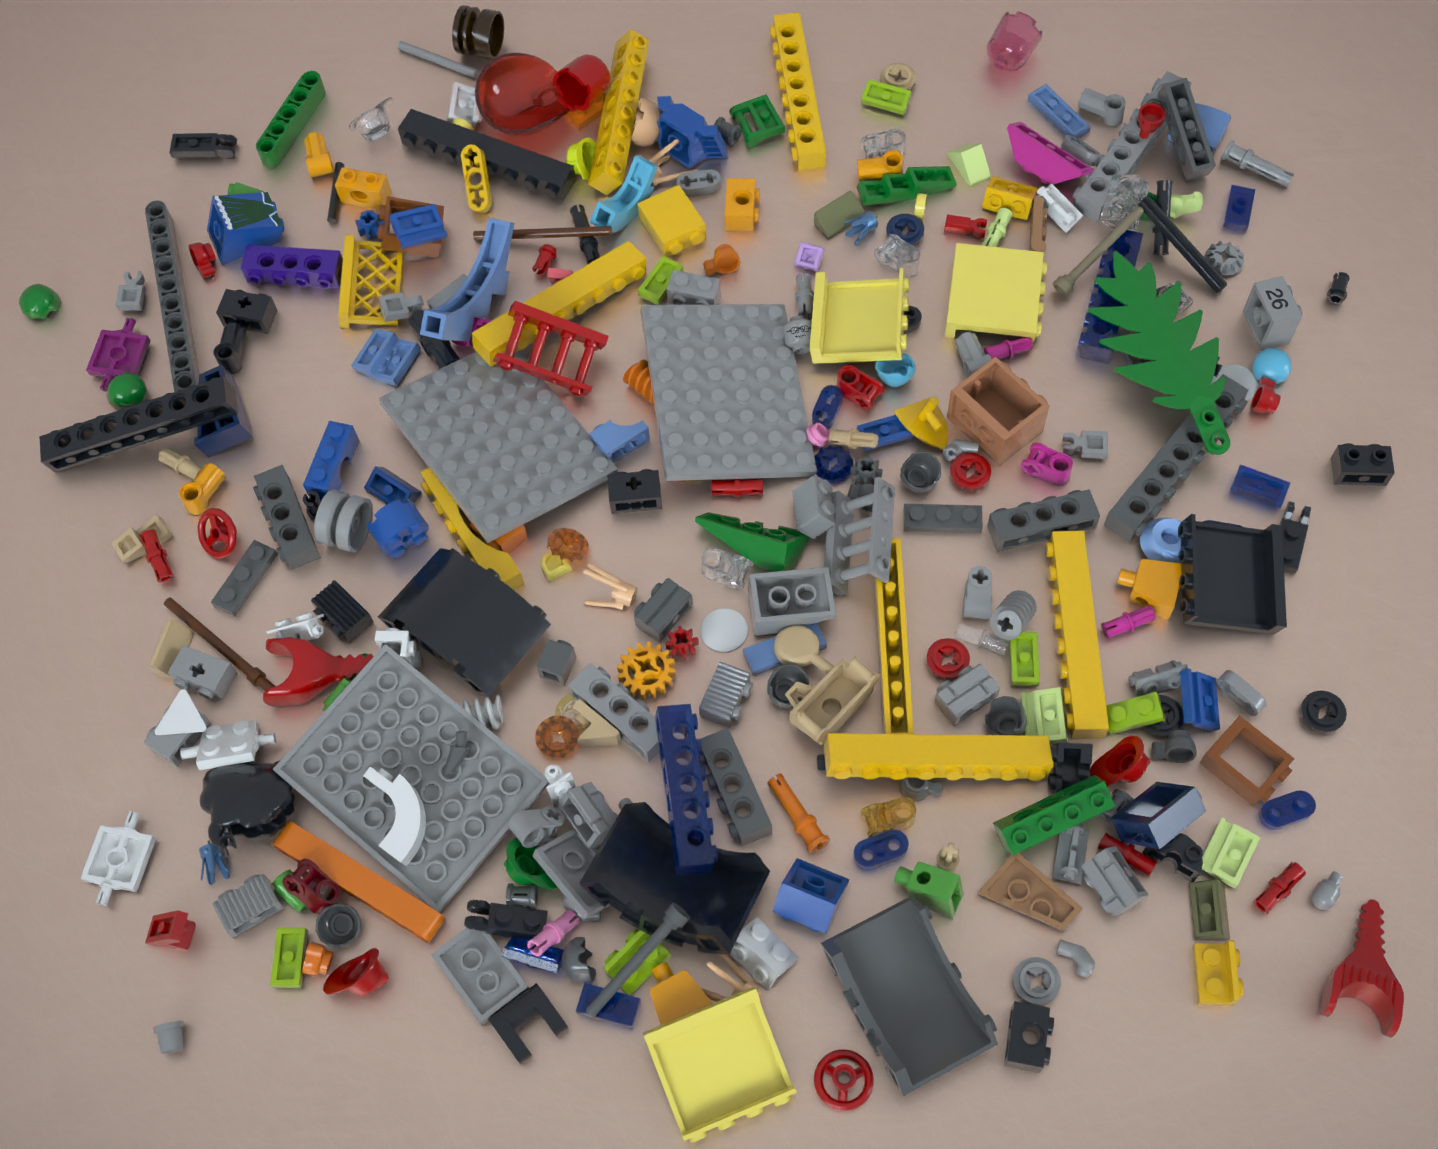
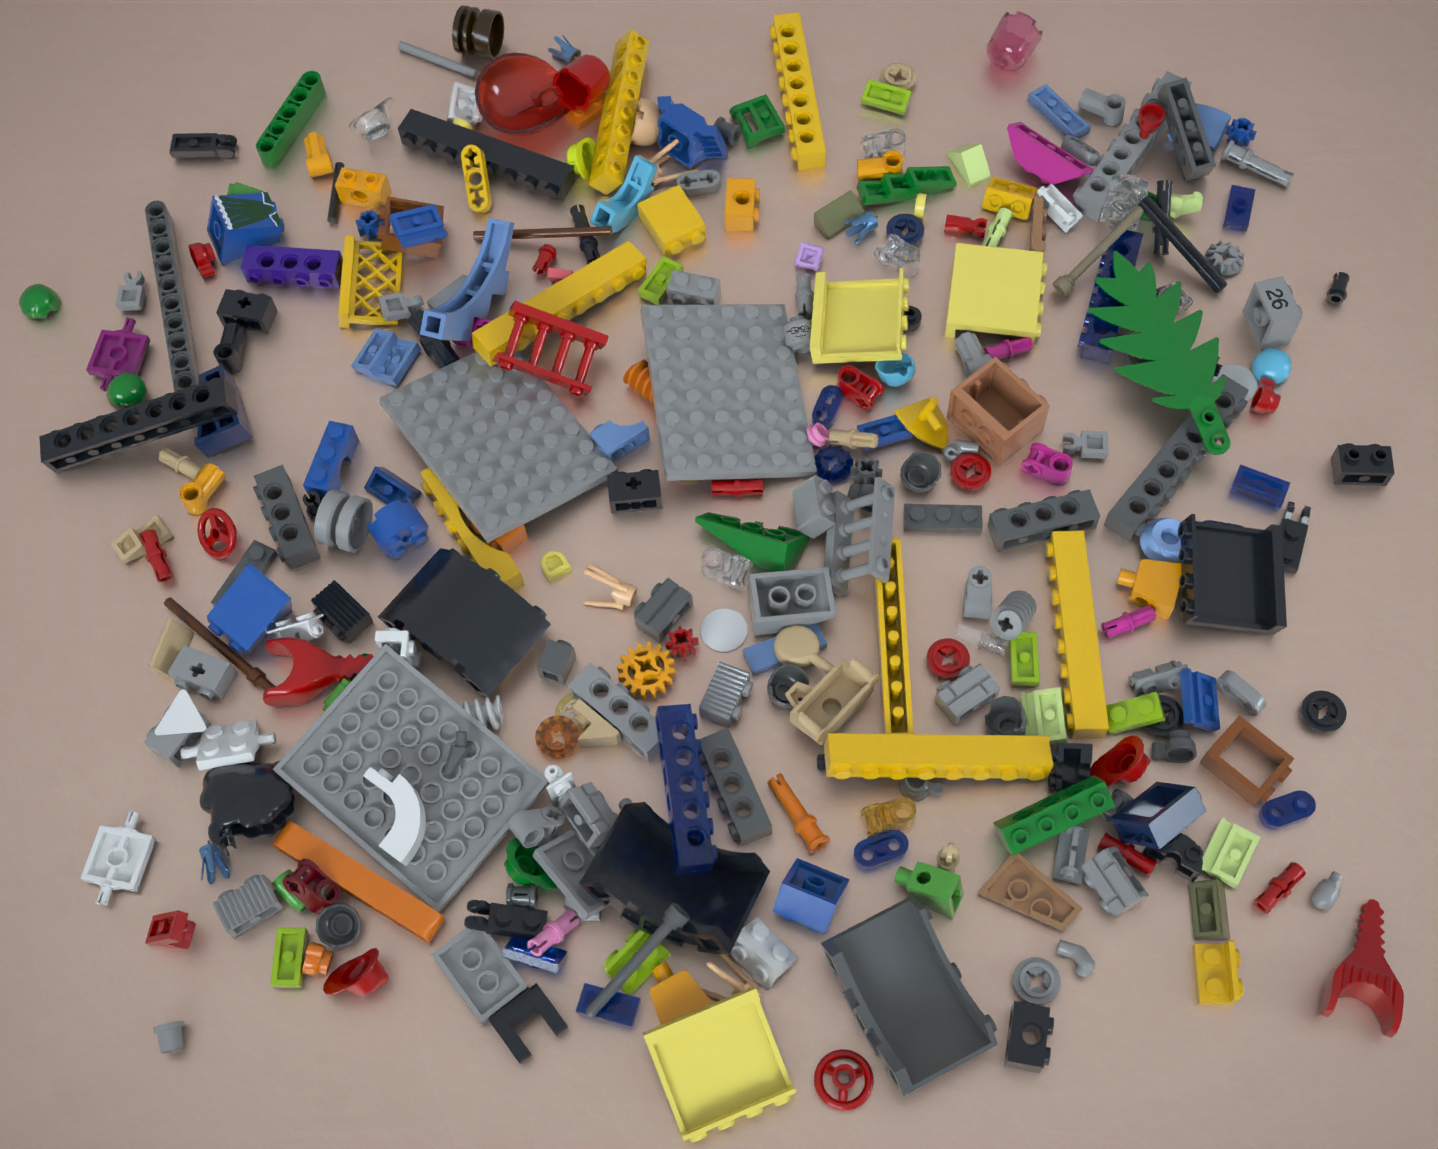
clear orange gear [547,528,589,563] -> none
dark grey hair [561,937,596,983] -> none
orange piece [703,244,741,276] -> none
none -> blue slope [206,563,292,656]
none -> flat silver piece [548,35,581,63]
none -> blue gear [1225,118,1256,147]

